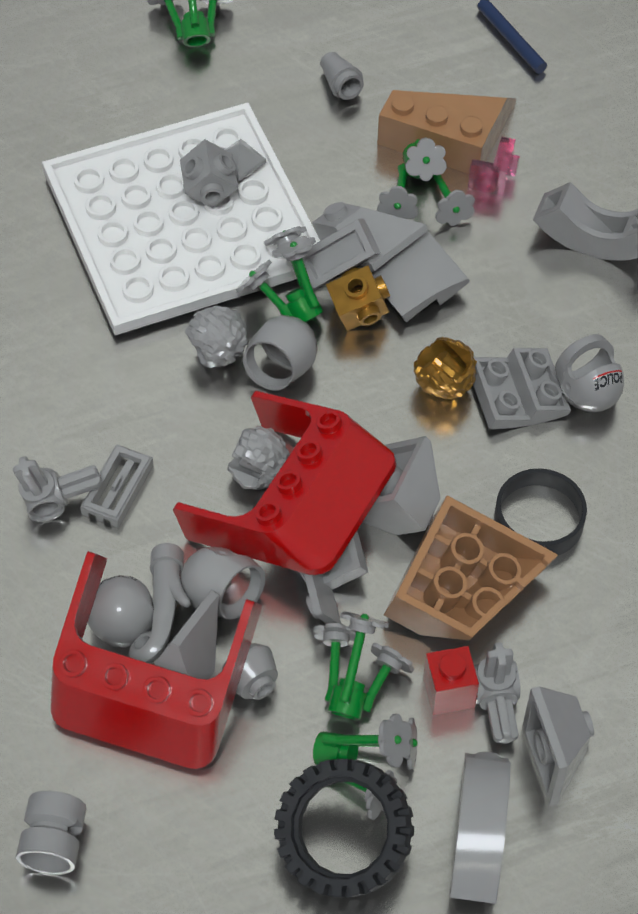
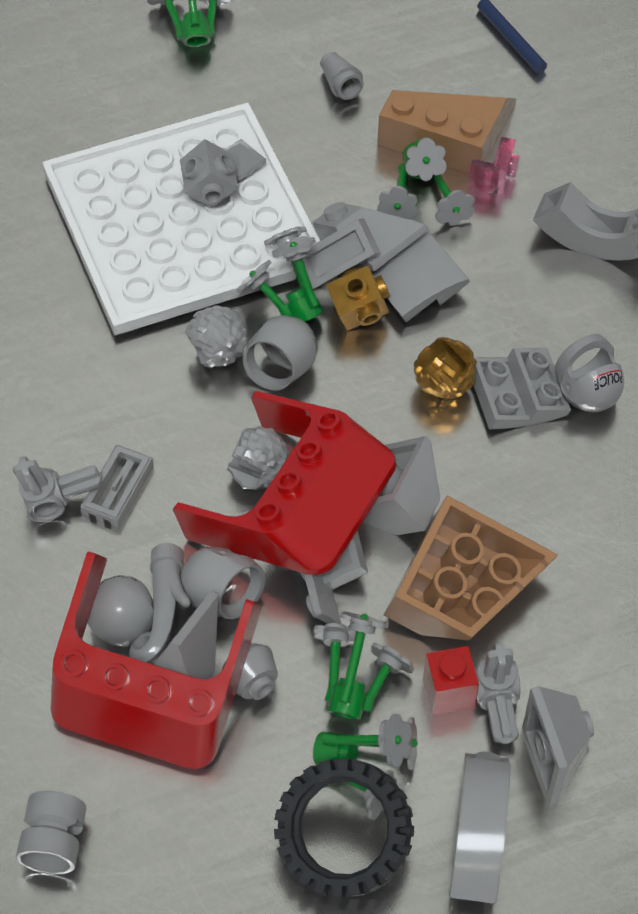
black tyre [494,468,587,555] -> none

